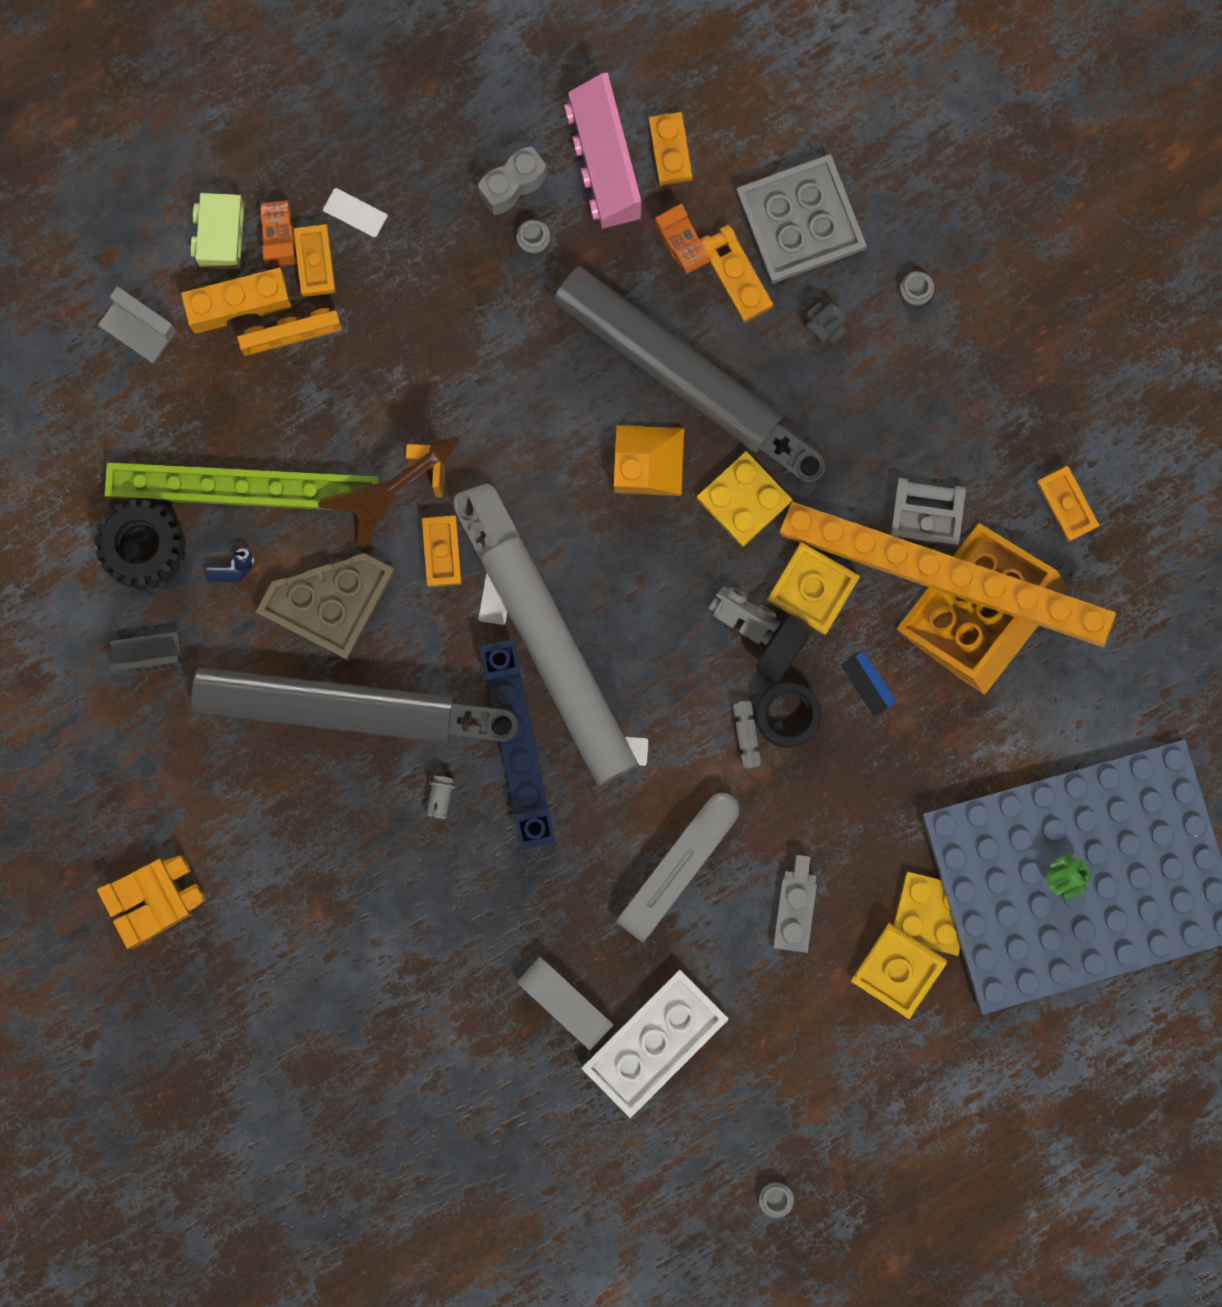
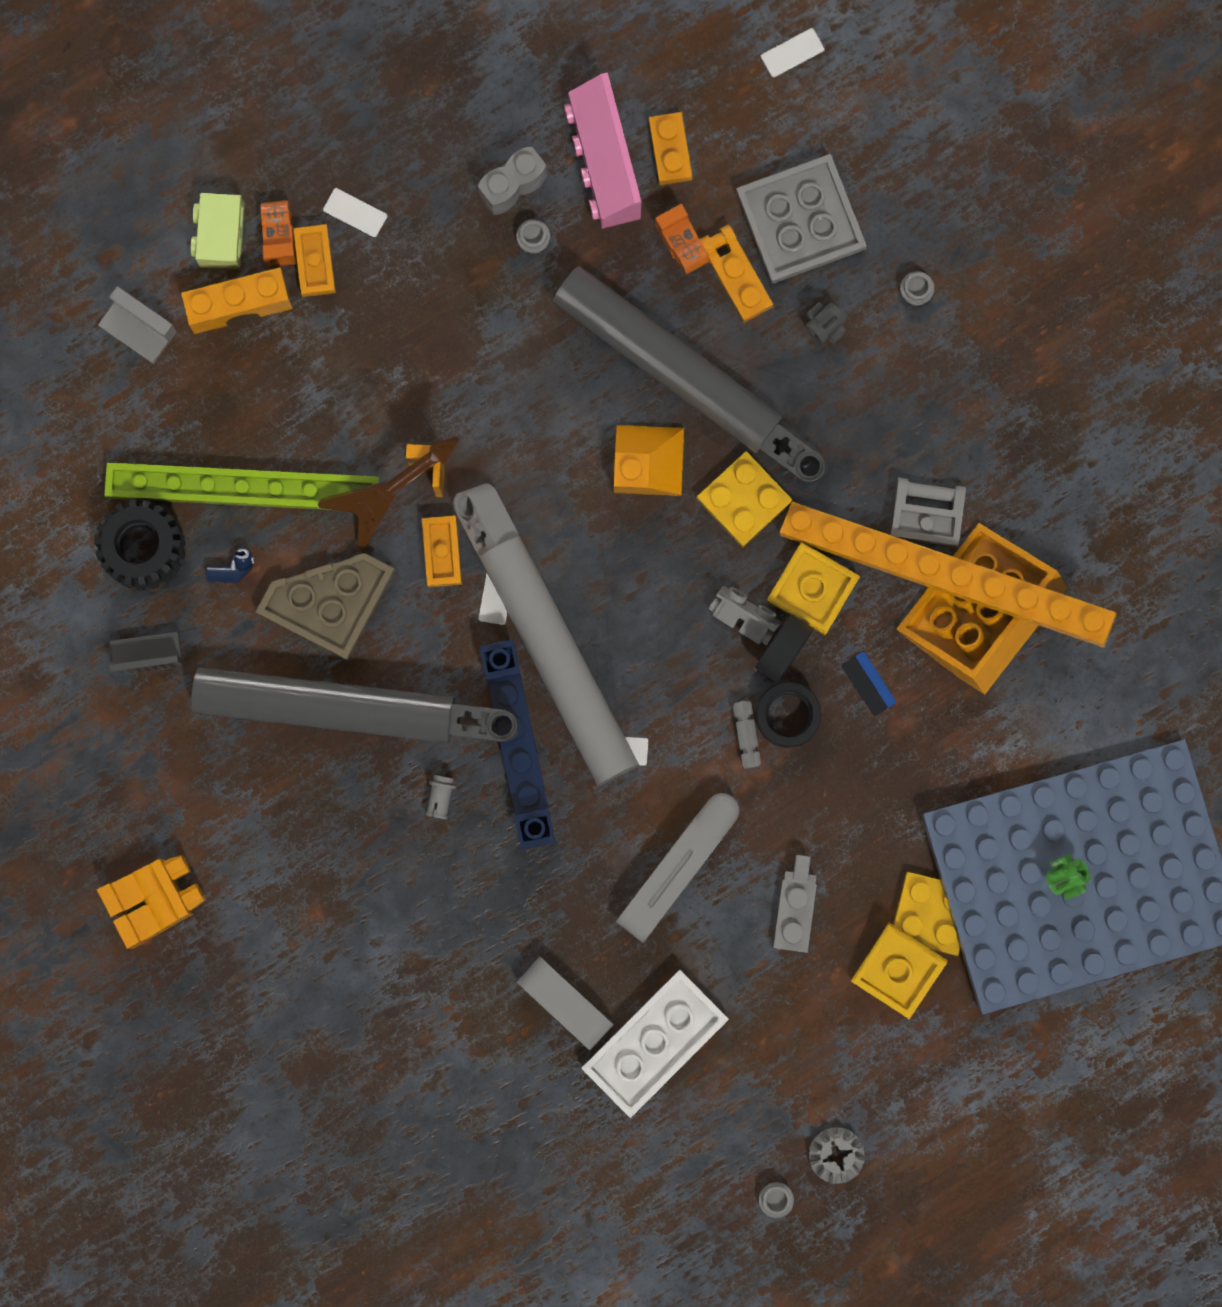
light orange plate [237,308,342,356] -> none
light orange plate [1036,466,1100,543] -> none
none -> white sticker [761,28,824,77]
none -> light grey gear [809,1127,865,1184]

